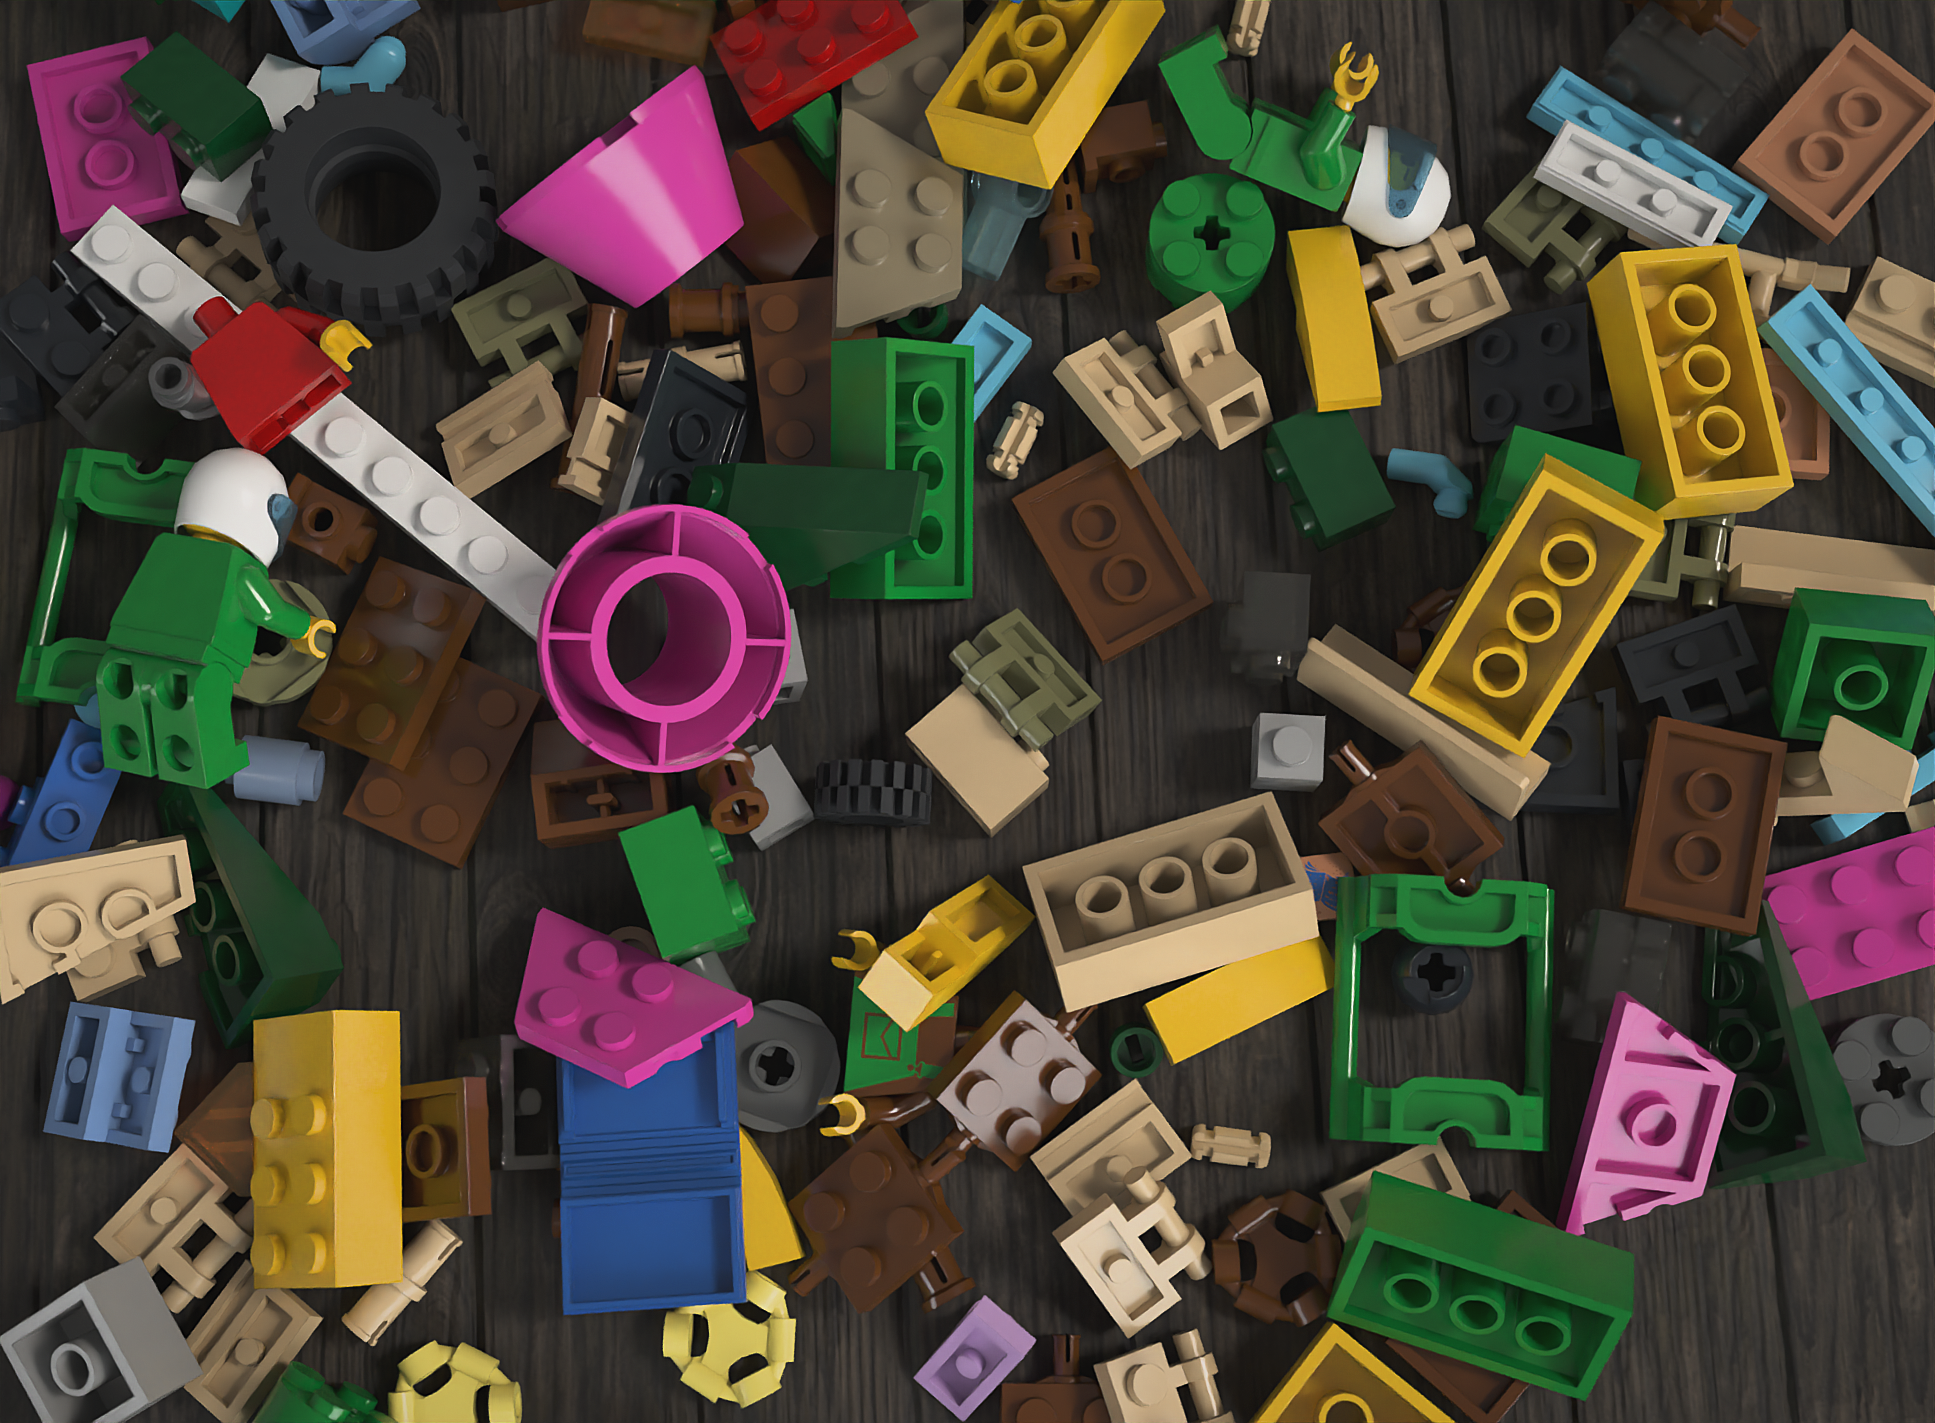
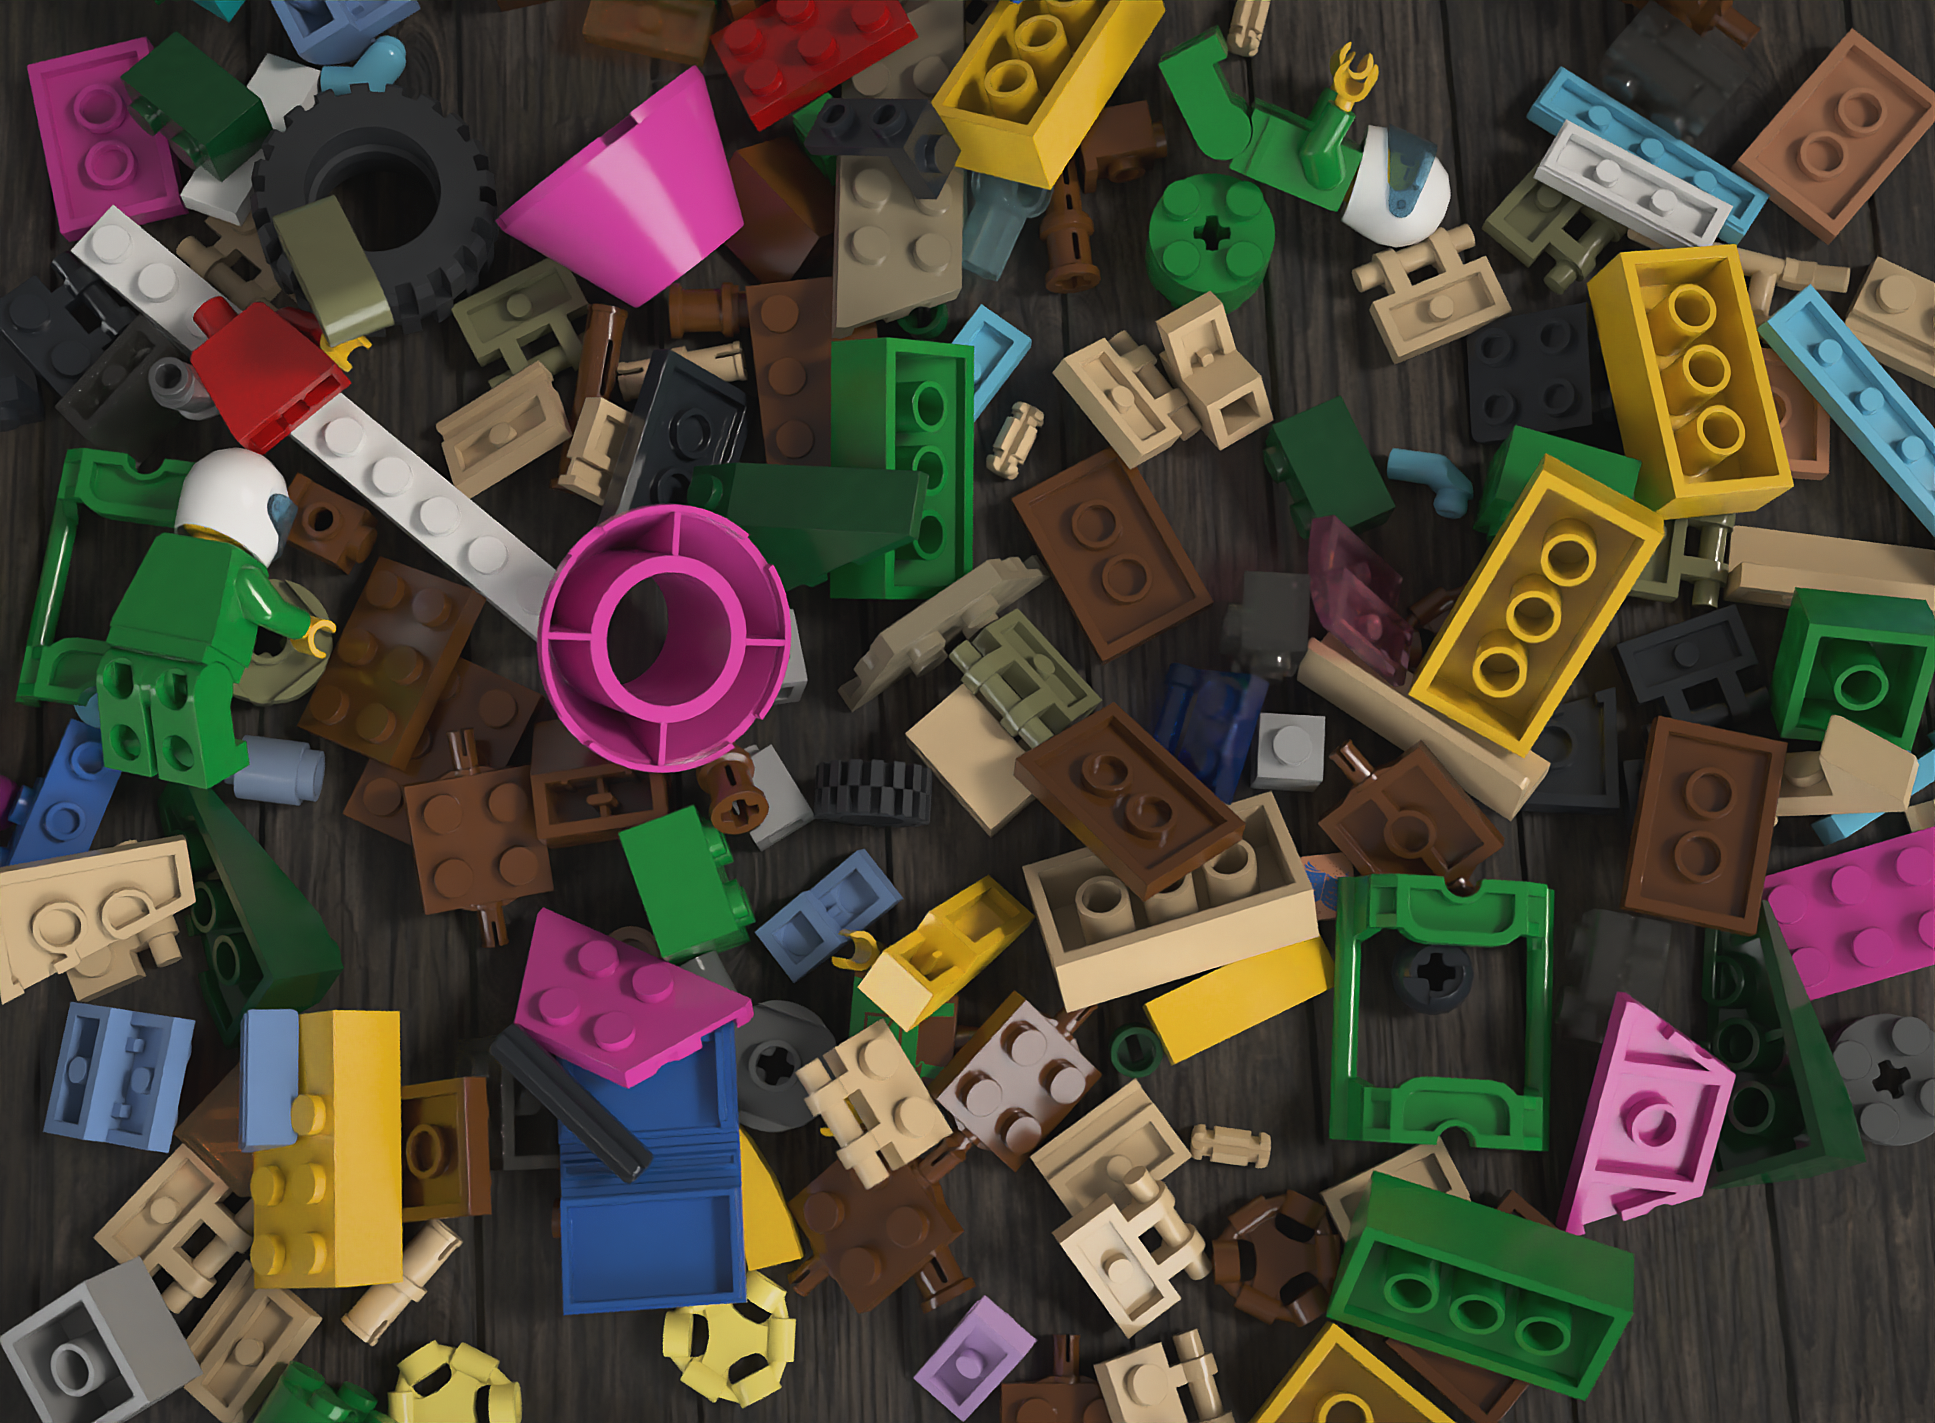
yellow slope [1286,225,1382,412] -> none
none -> medium blue slope [238,1009,299,1152]
none -> olive beam [272,195,394,347]
none -> reddish brown plate [401,727,554,948]
none -> black axle [489,1023,654,1184]
none -> medium blue slope [755,849,904,983]
none -> tan plate [795,1018,953,1190]
none -> black bracket [804,98,961,200]
none -> dark tan wing [837,555,1051,712]
none -> reddish brown plate [1013,702,1246,902]
none -> clear blue plate [1153,663,1269,806]
none -> clear pink slope [1308,515,1414,687]

